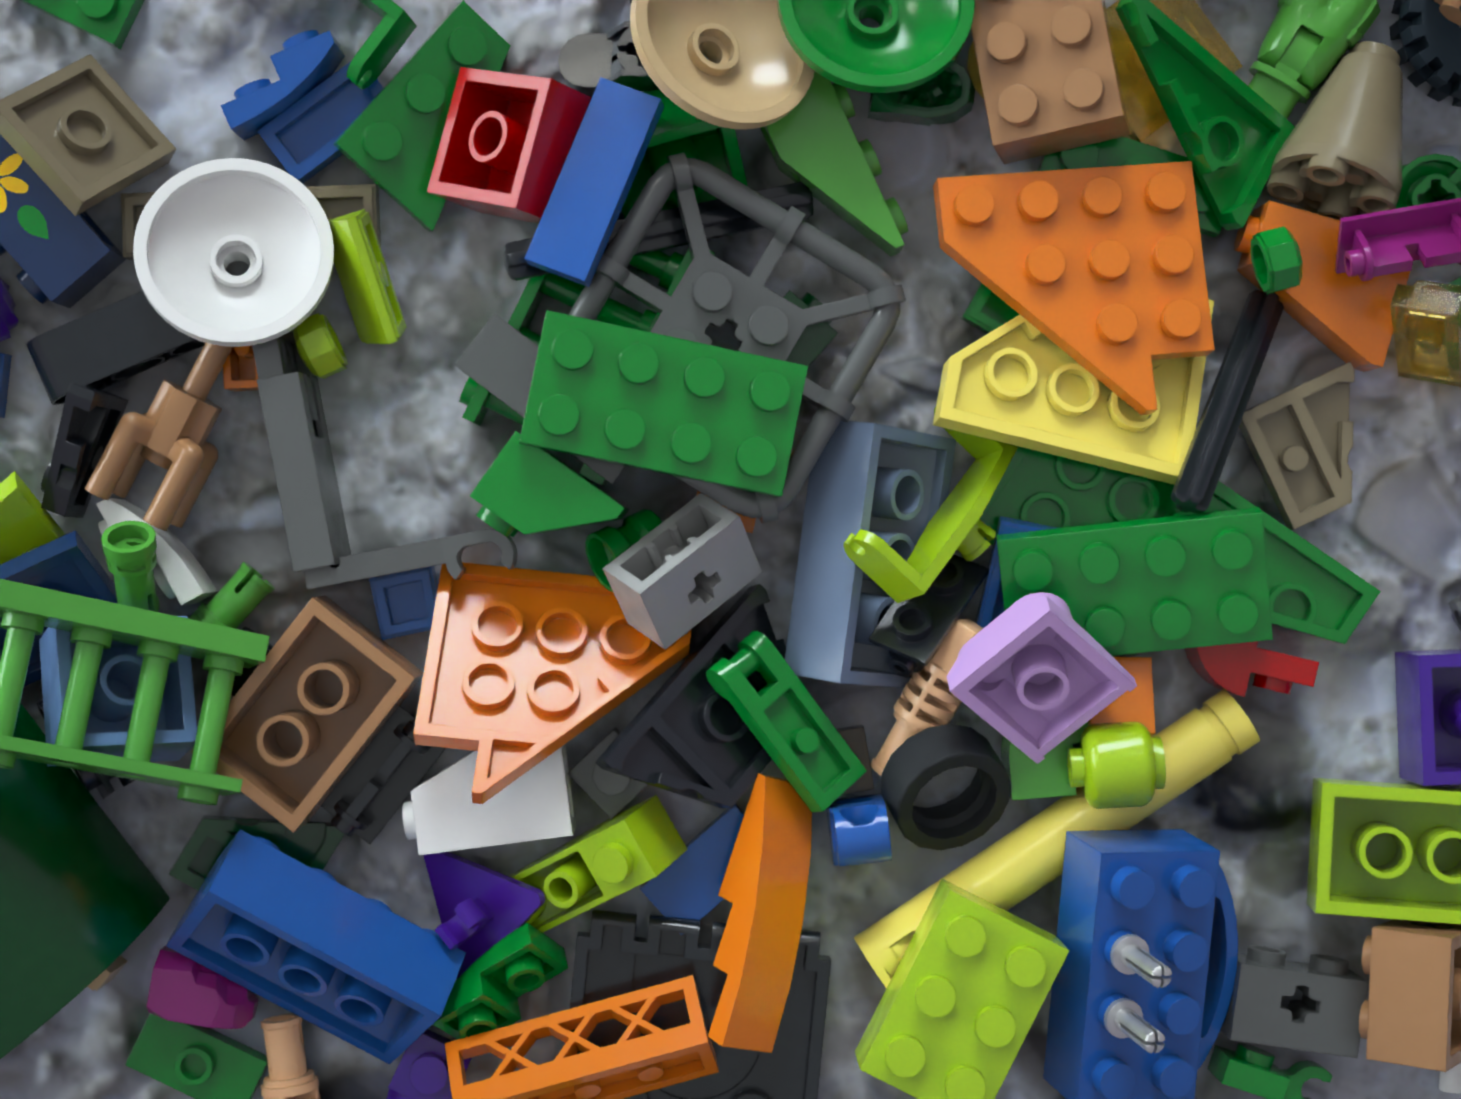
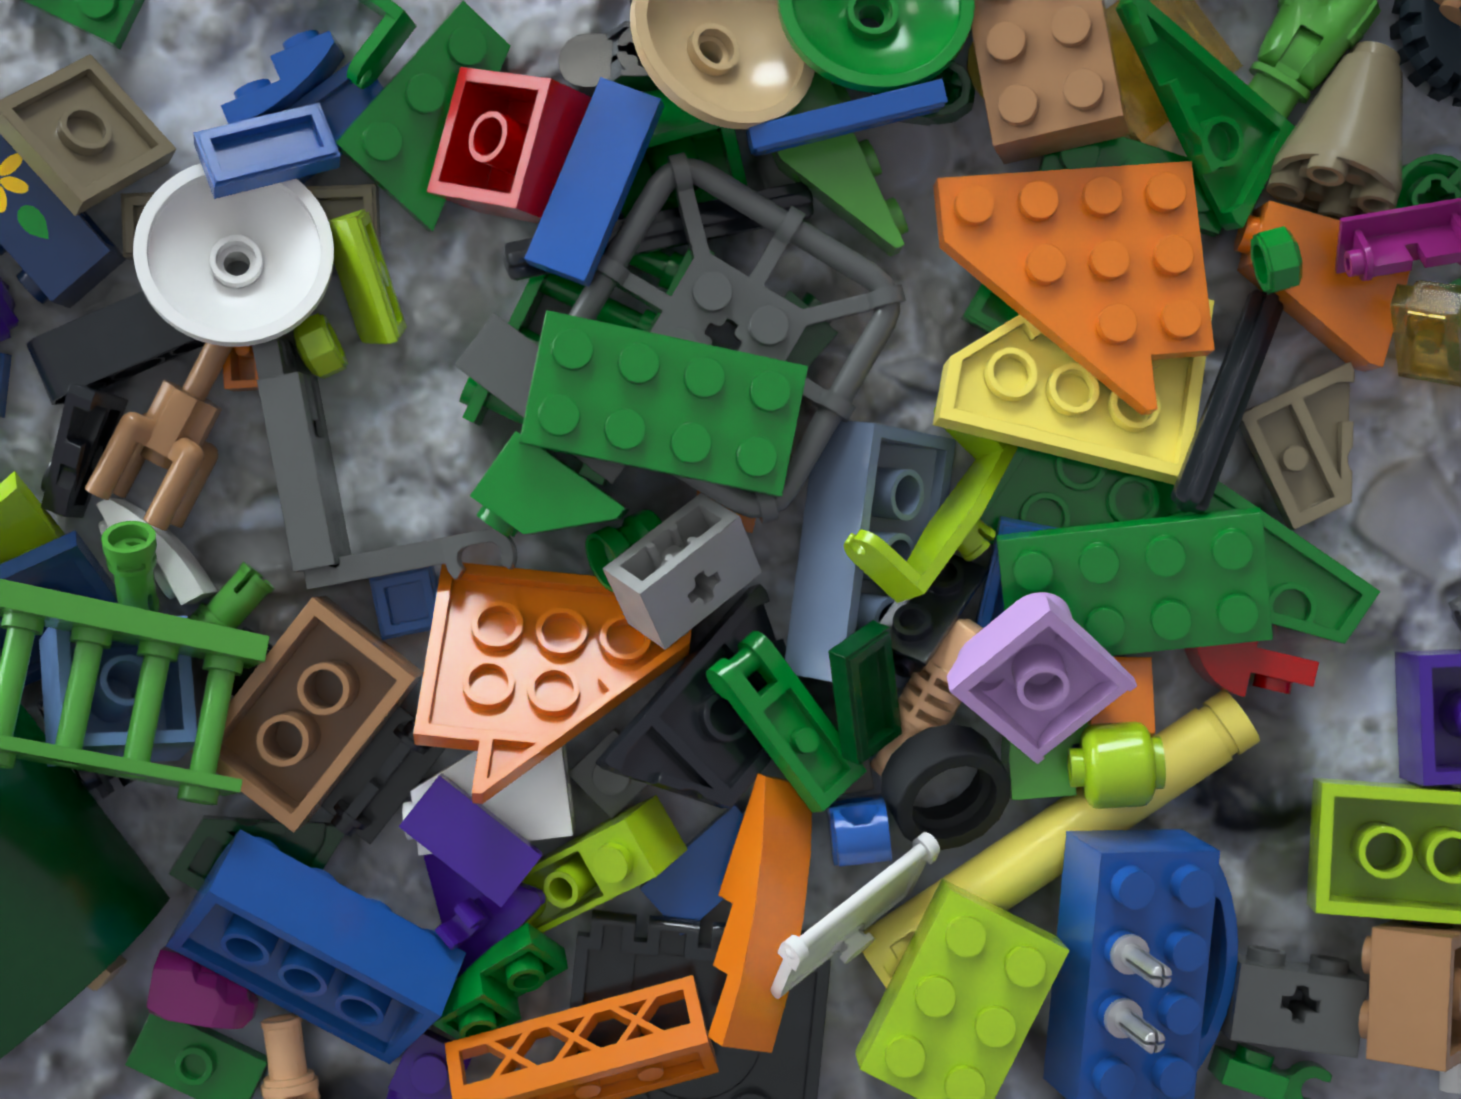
none -> tile [193,102,341,199]
none -> dark purple tile [398,773,543,907]
none -> blue tile [746,79,948,157]
none -> white door [770,832,940,999]
none -> dark green tile [828,620,902,765]

